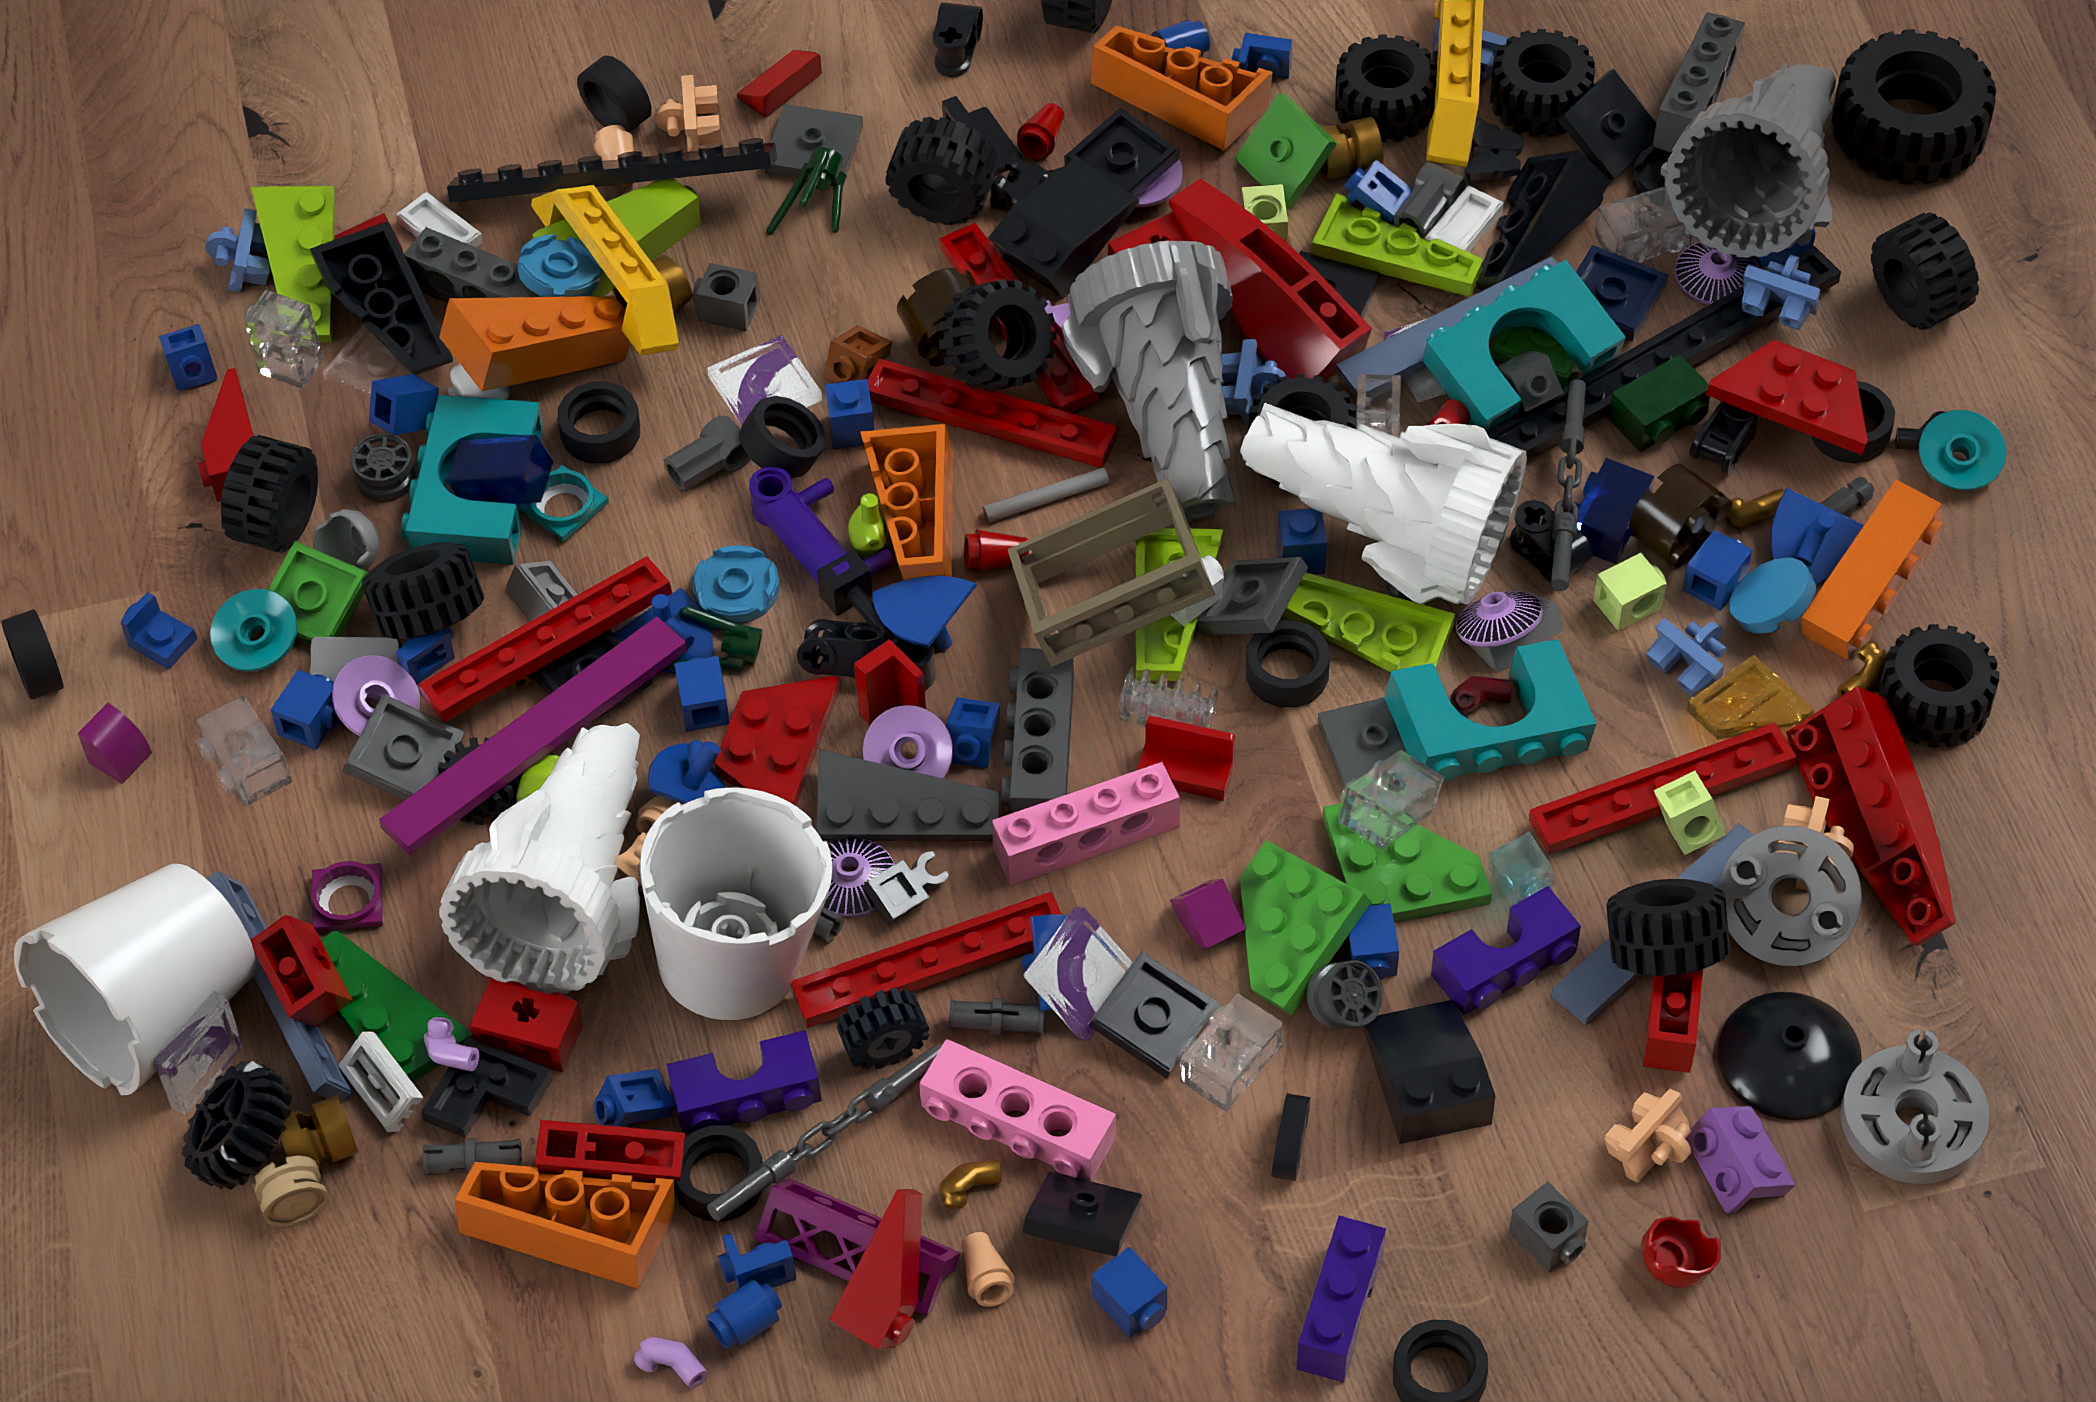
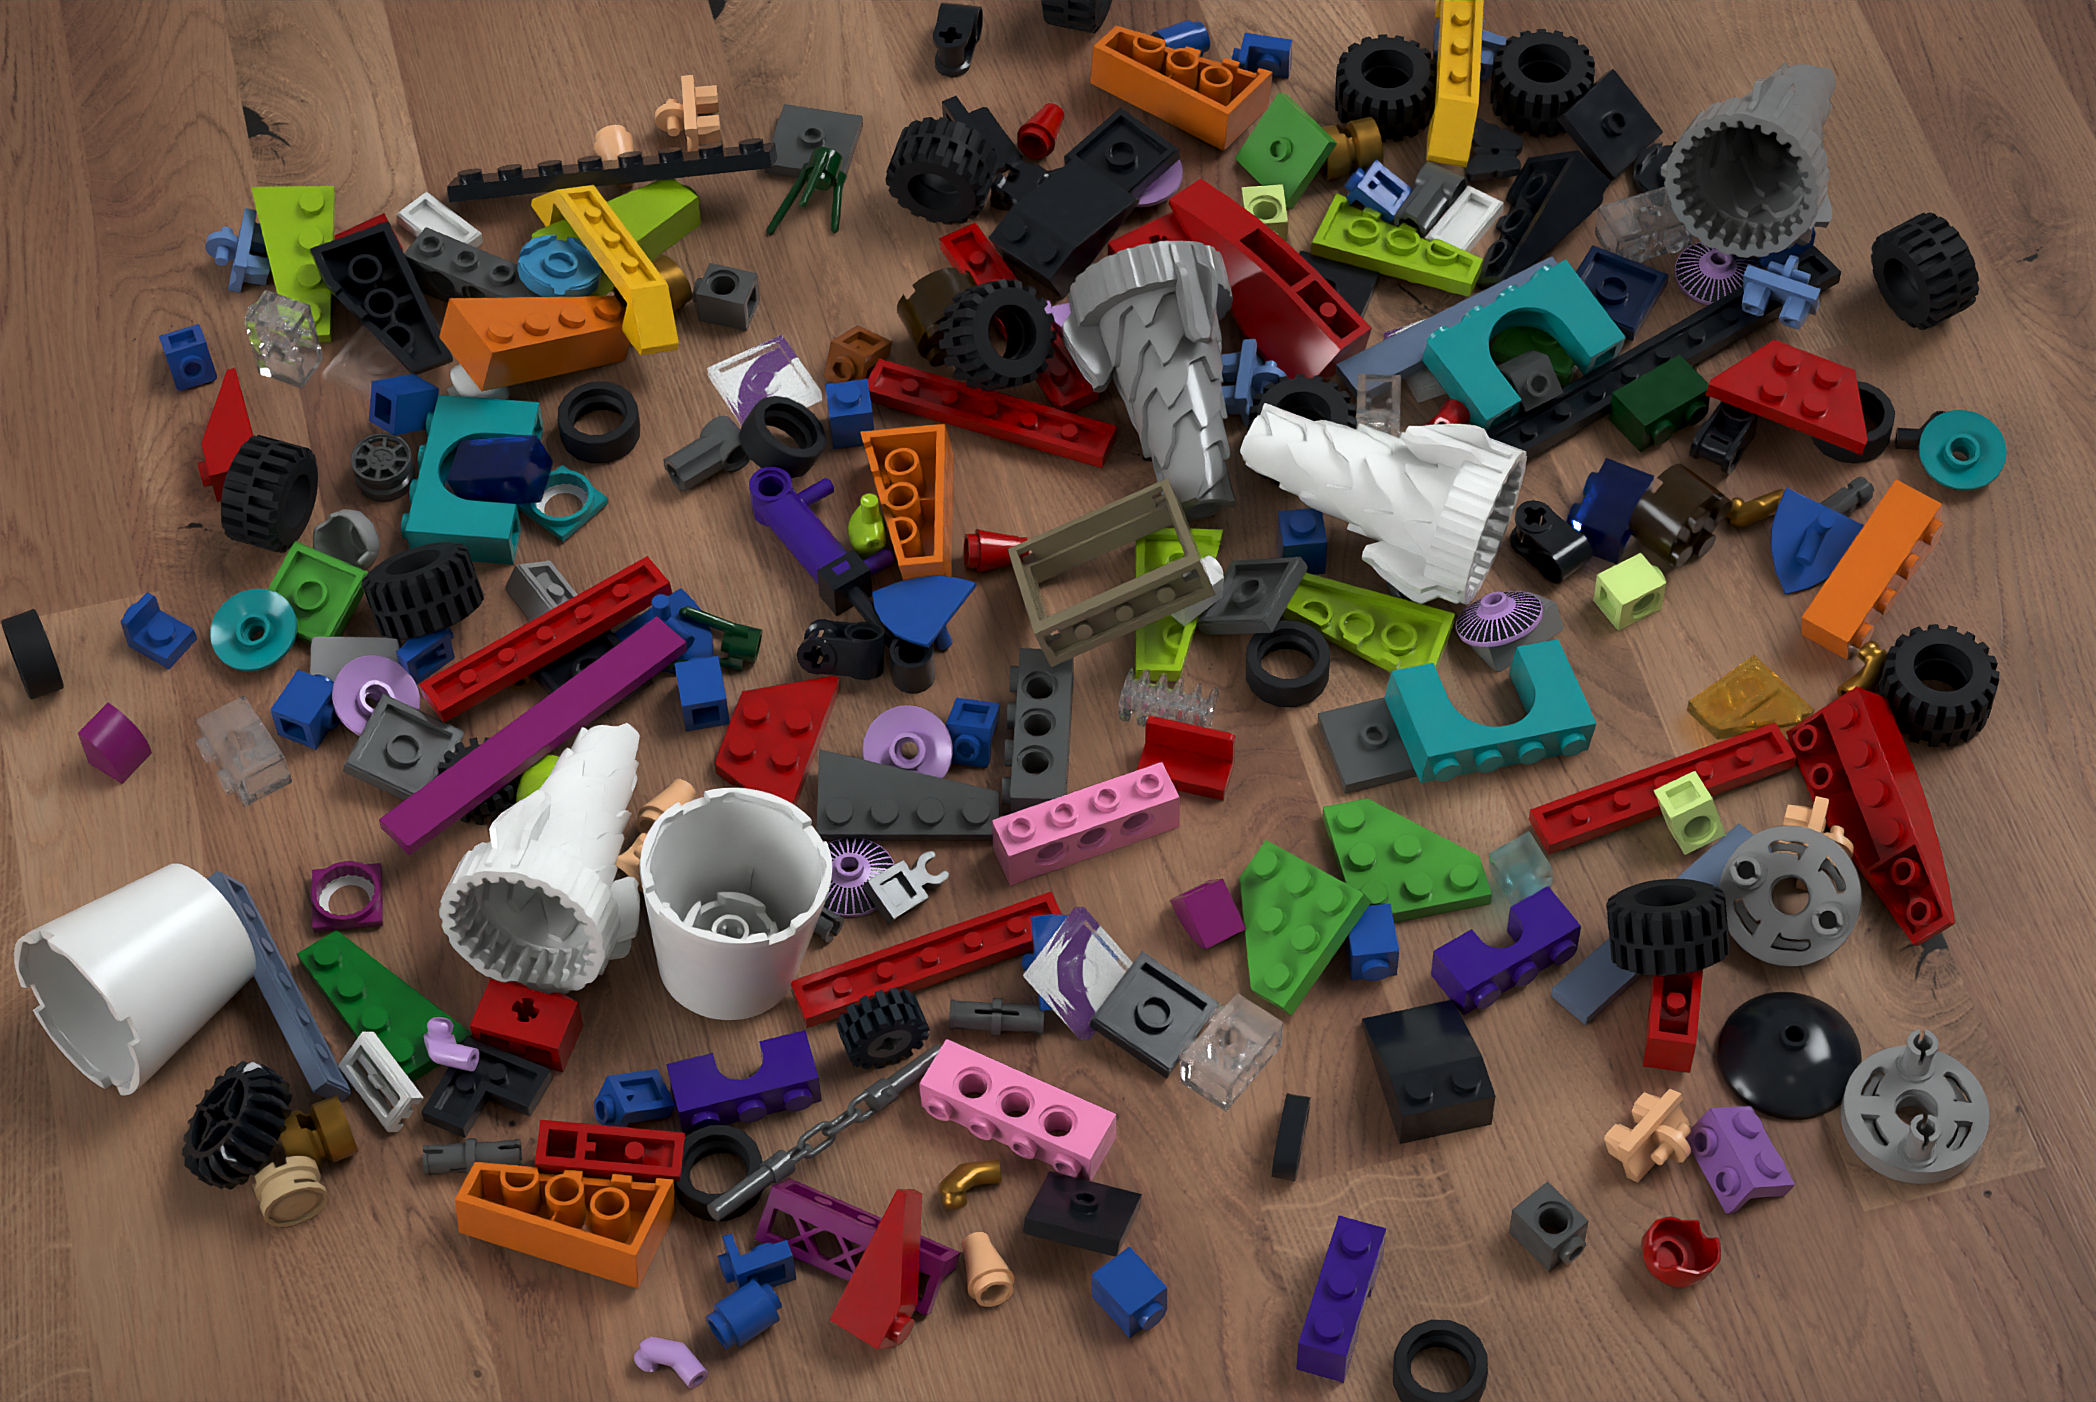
clear tile [154,990,243,1115] -> none
red brick [250,914,353,1027] -> none
black tyre [577,55,652,133] -> none
blue shield [648,740,726,804] -> none
dark azure tile [692,545,780,624] -> none
red slope [737,50,822,117] -> none
red panel [854,639,926,725] -> none
light grey bar [982,467,1109,523] -> none
dark grey wheel [1307,960,1383,1029] -> none
clear brick [1338,749,1444,850] -> none
dark red arm [1450,676,1513,714] -> none
dark grey piece [1551,379,1586,591] -> none
medium blue hips [1646,618,1729,700] -> none
dark grey brick [1652,12,1745,152] -> none
blue brick [1683,530,1753,611] -> none
dark azure tile [1729,557,1816,634] -> none
black tyre [1832,29,1996,184] -> none

